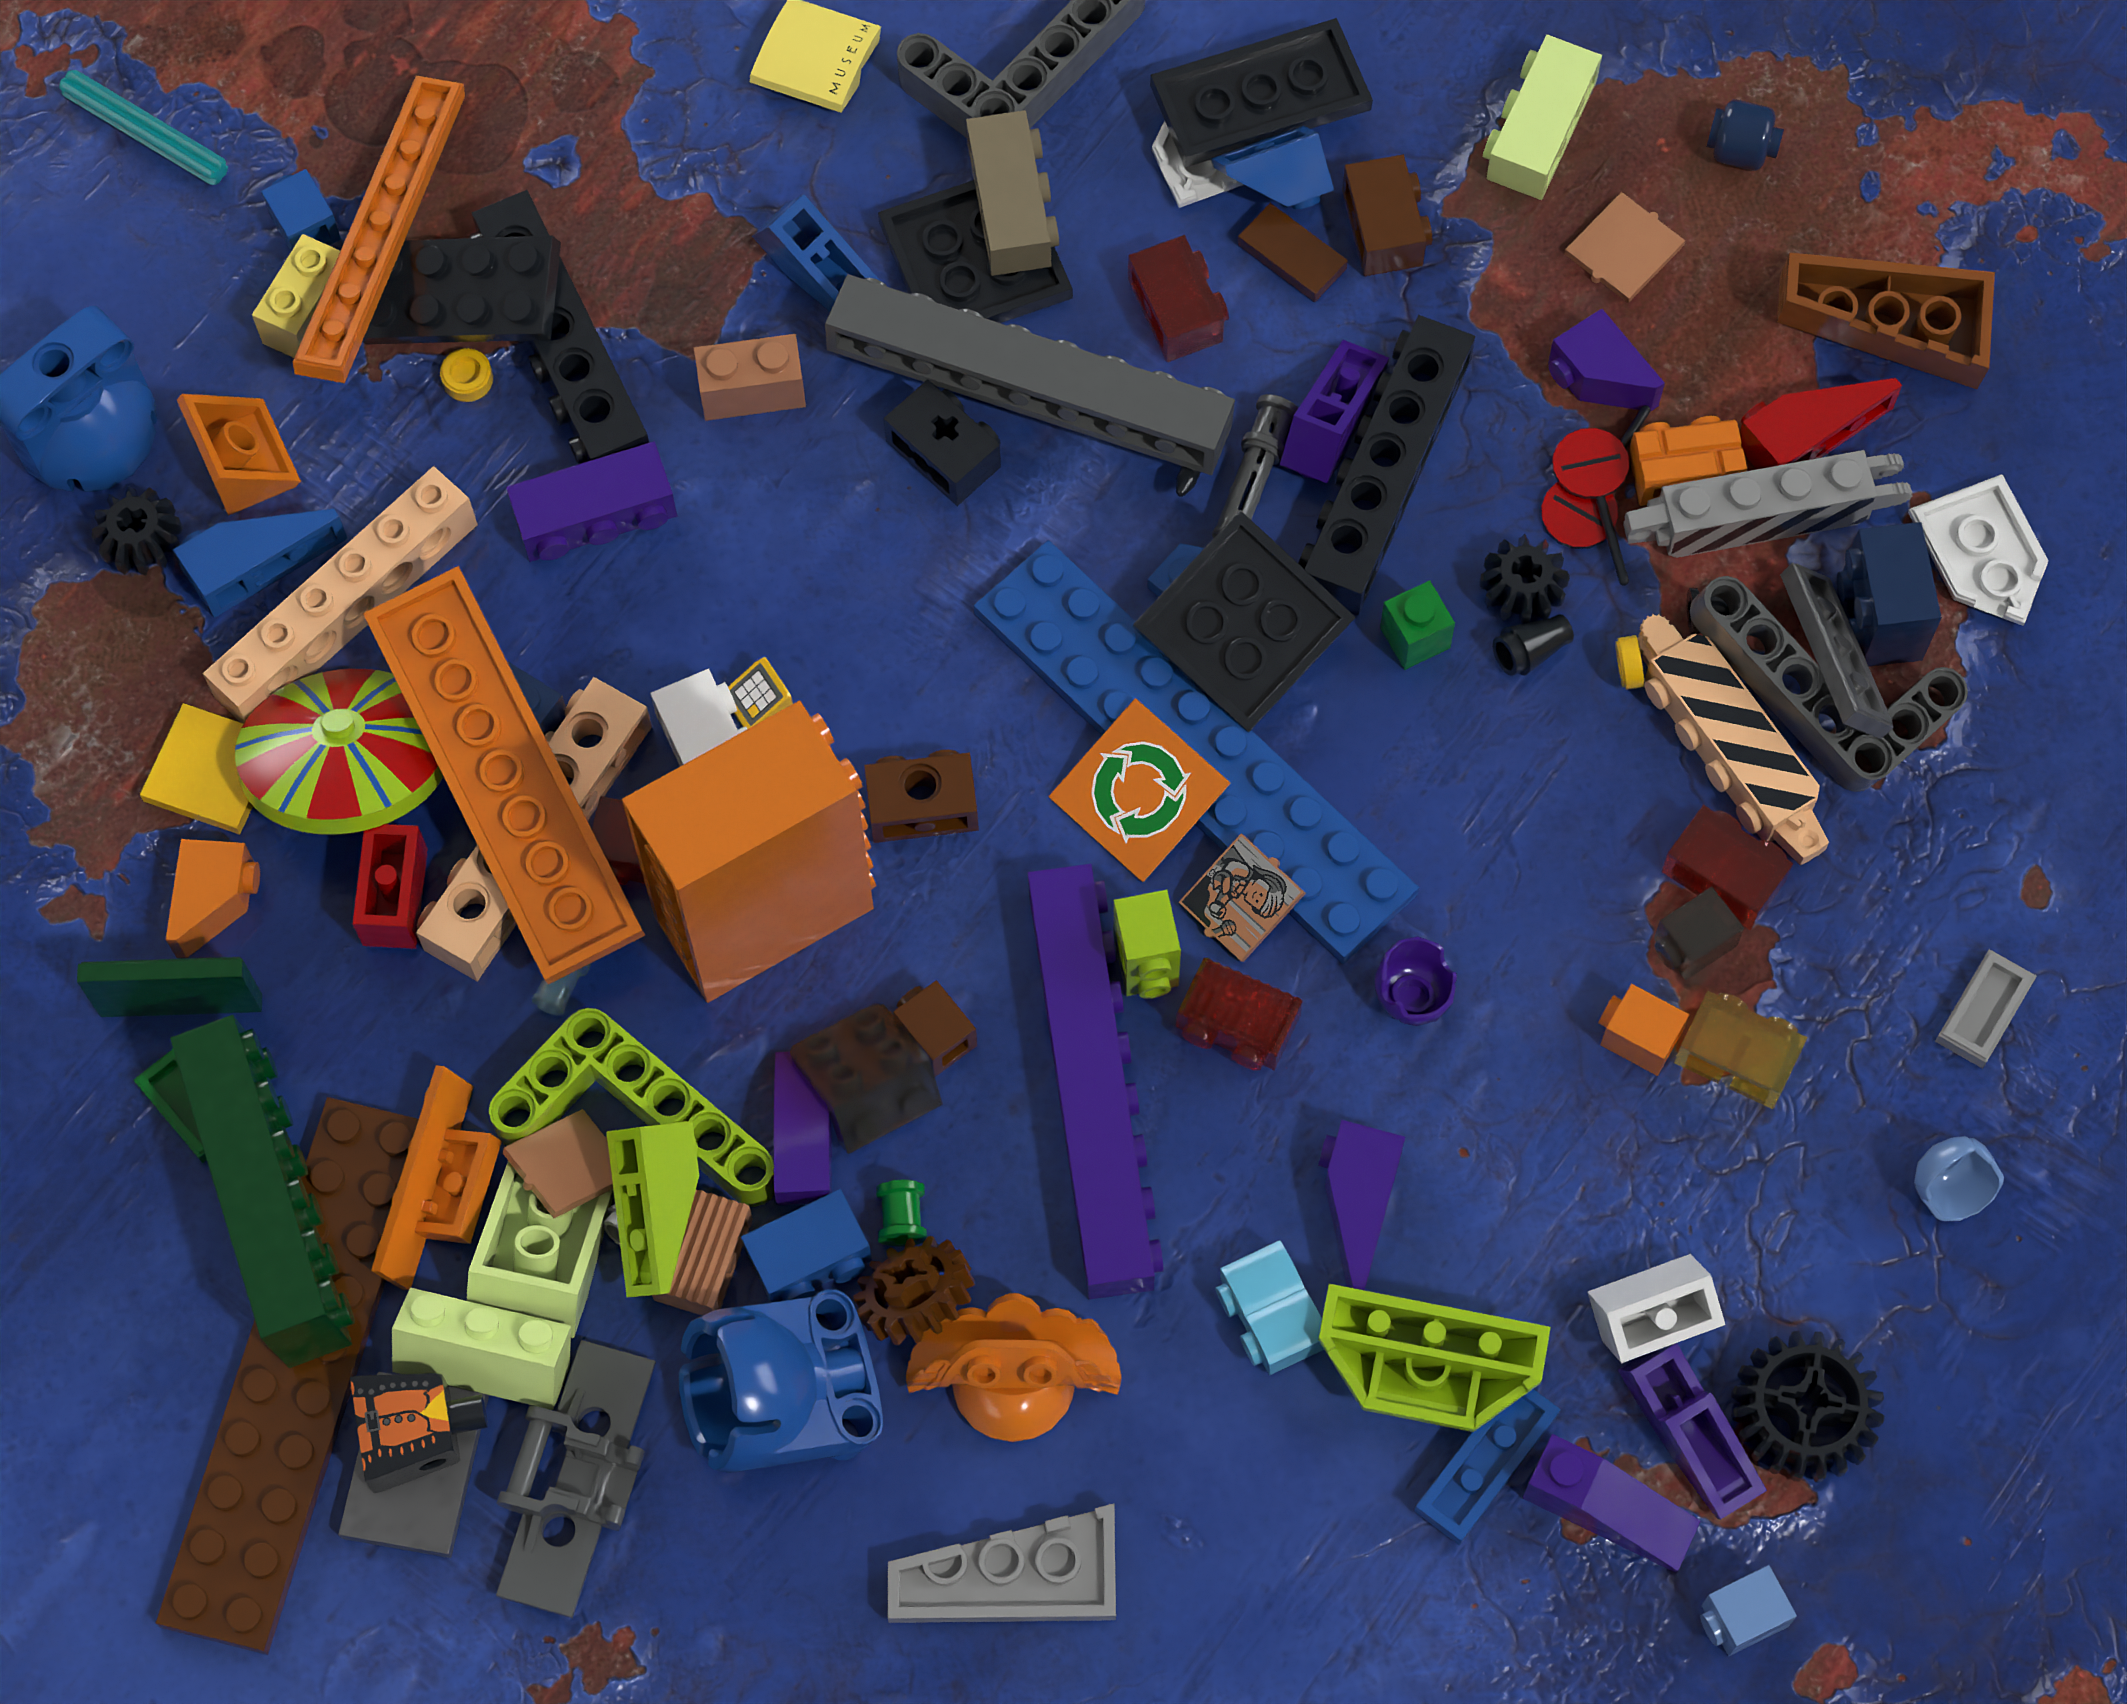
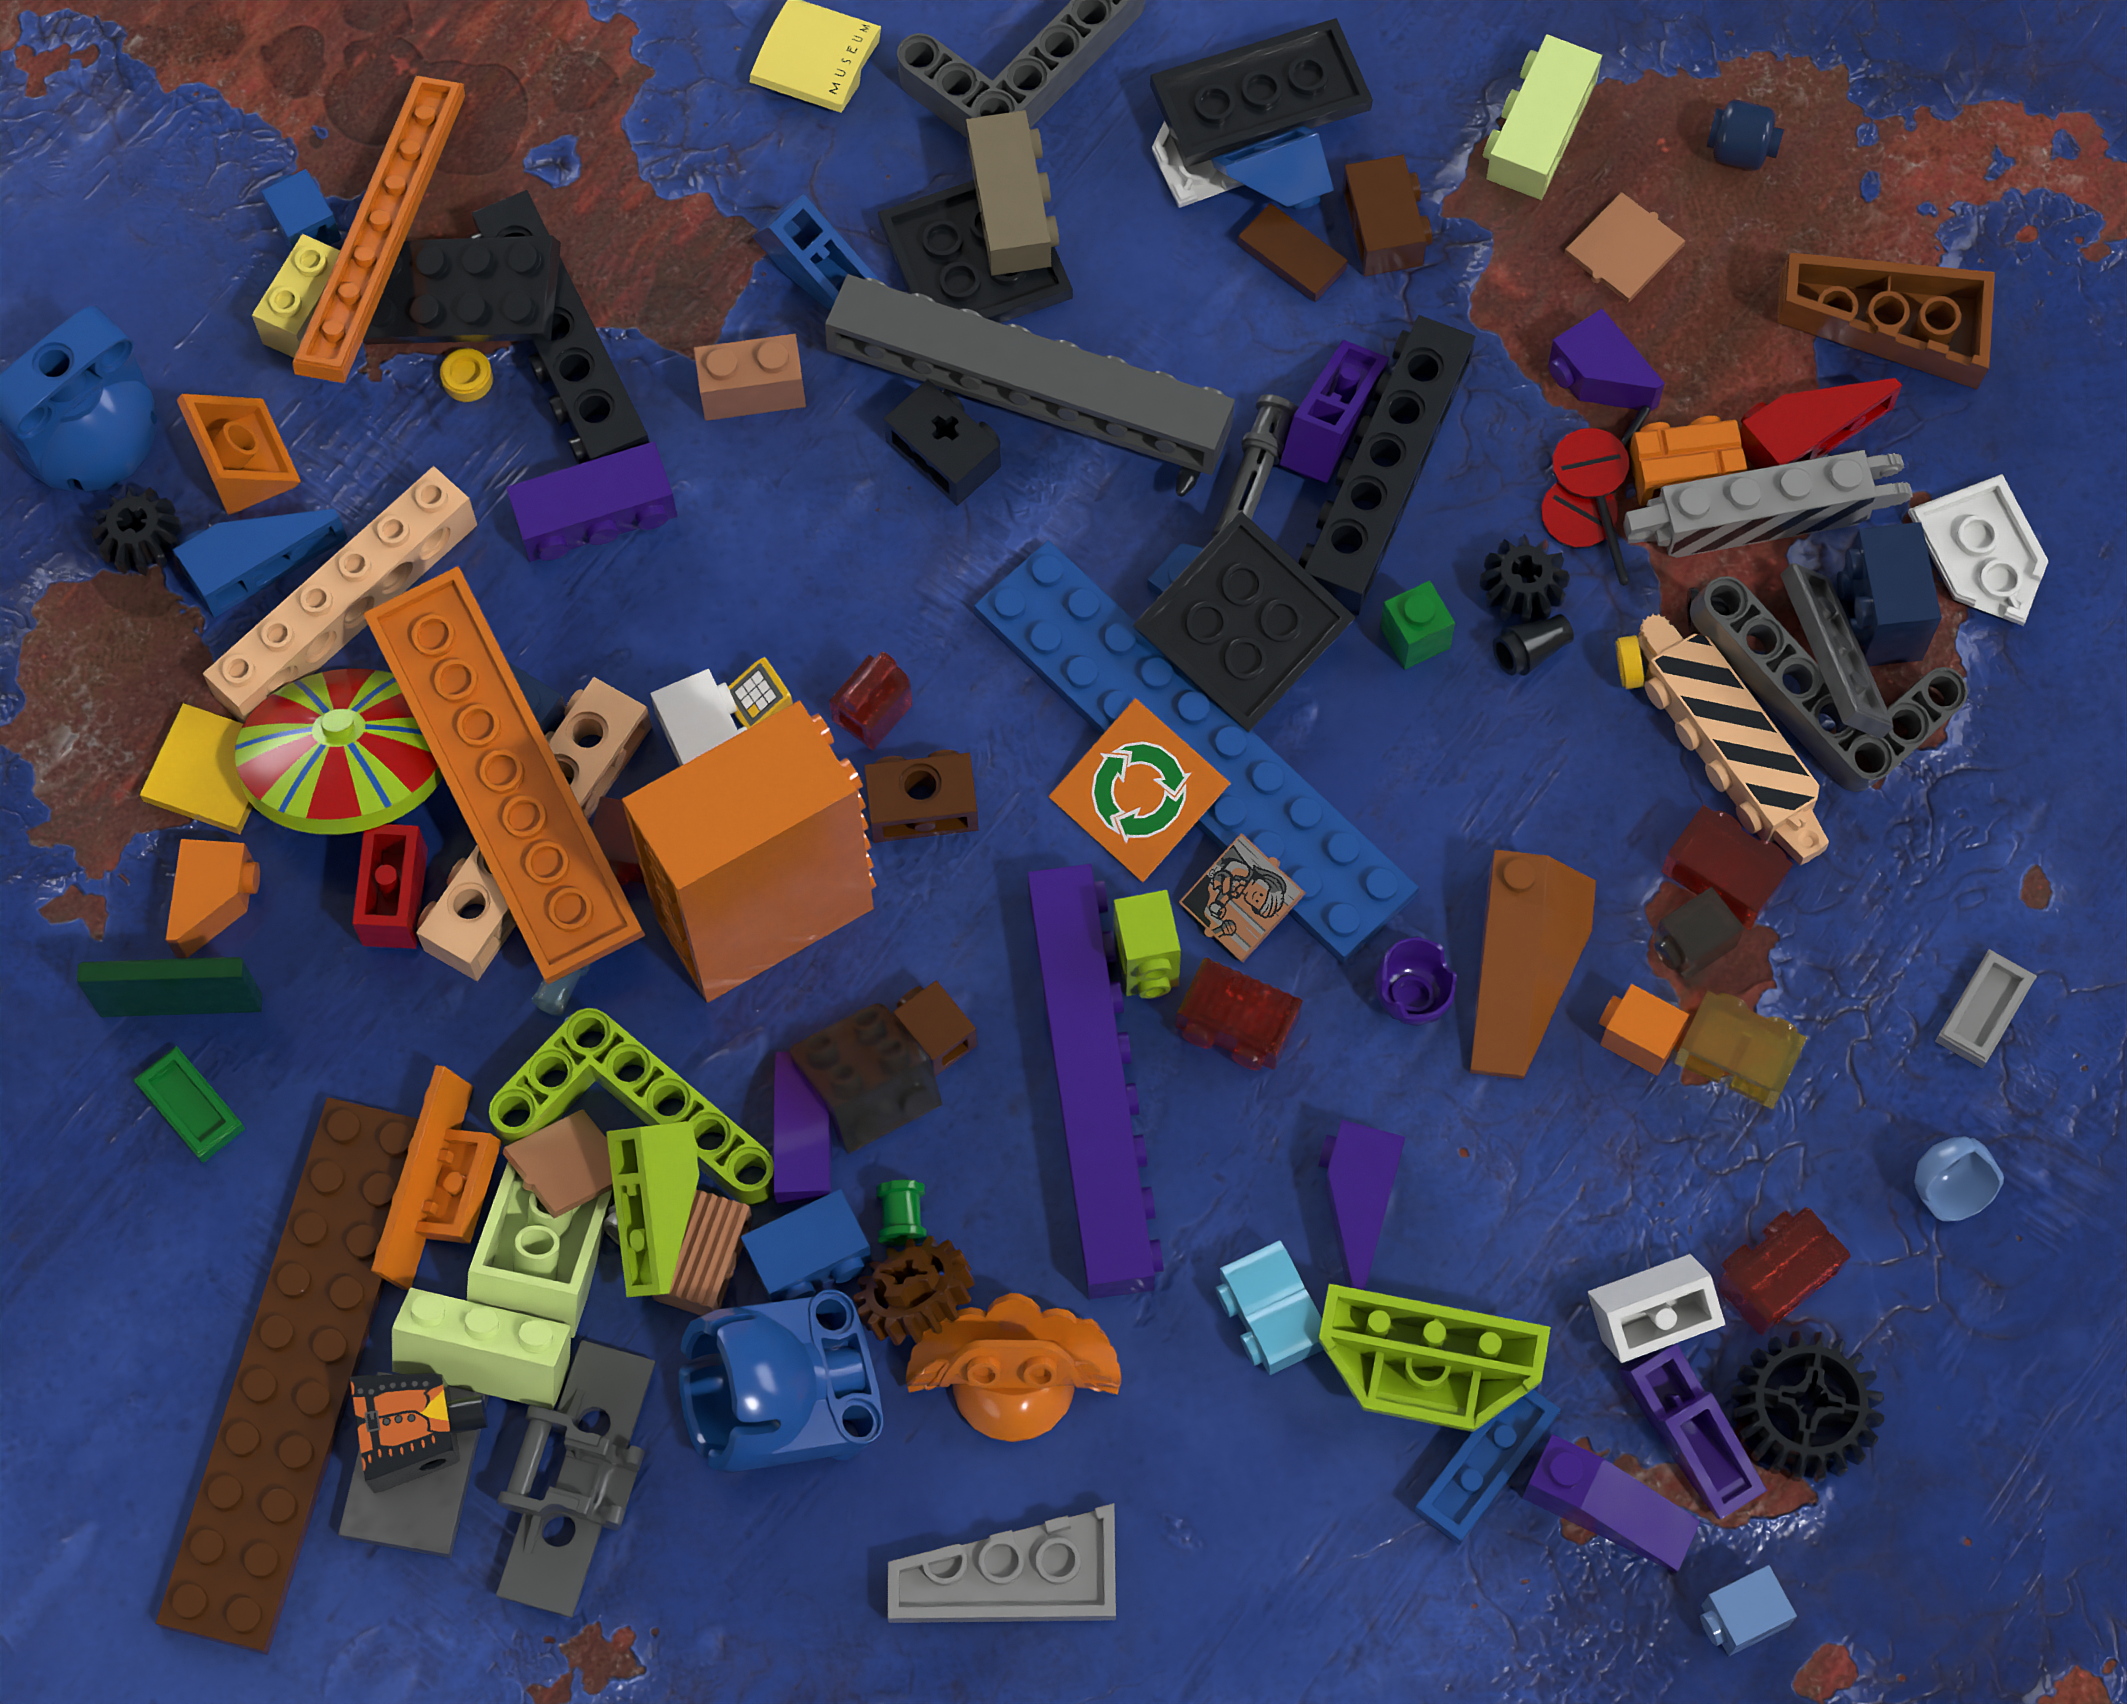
teal axle [59,70,228,185] -> none
dark green brick [170,1015,355,1368] -> none
clear red brick [1128,235,1229,362] -> none
none -> clear red brick [829,651,913,750]
none -> dark orange wedge [1470,850,1596,1079]
none -> clear red brick [1718,1207,1851,1336]

